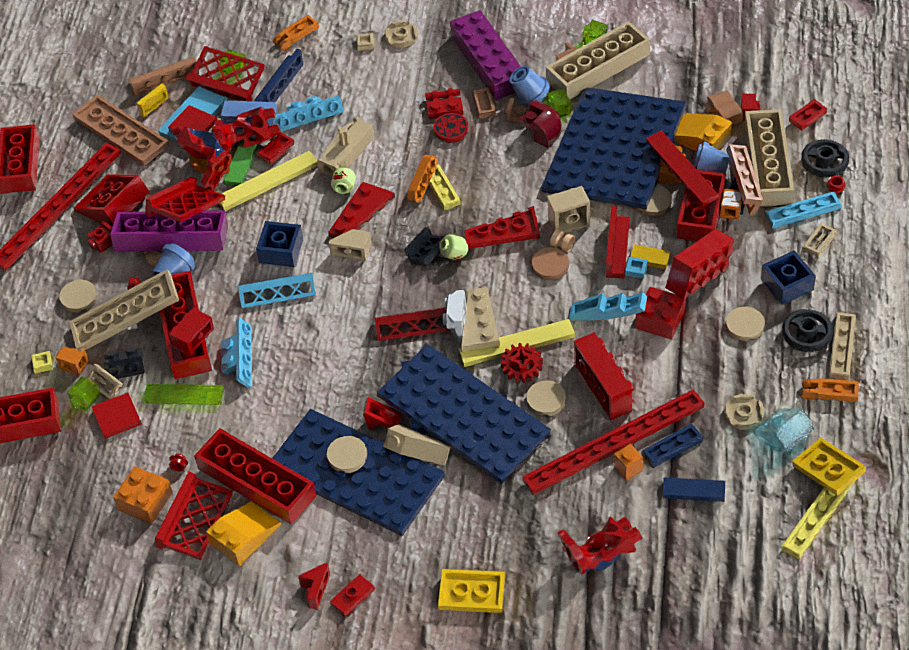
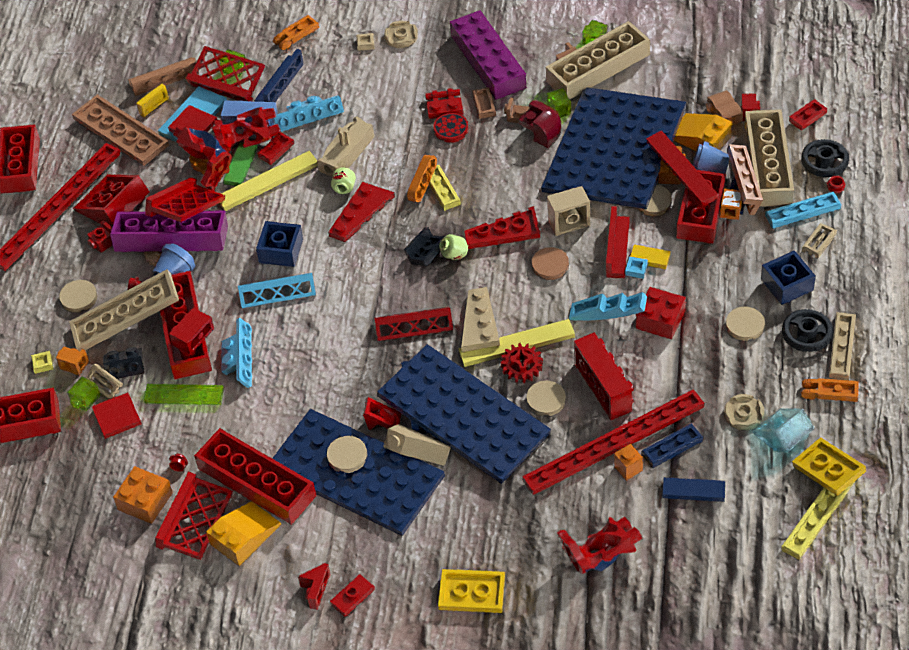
tan slope [329,229,372,261] -> none
white slope [443,290,467,344] -> none
medium blue piece [509,66,549,107] -> none
light nougat wheel [550,229,575,253] -> none
red brick [665,229,735,299] -> none

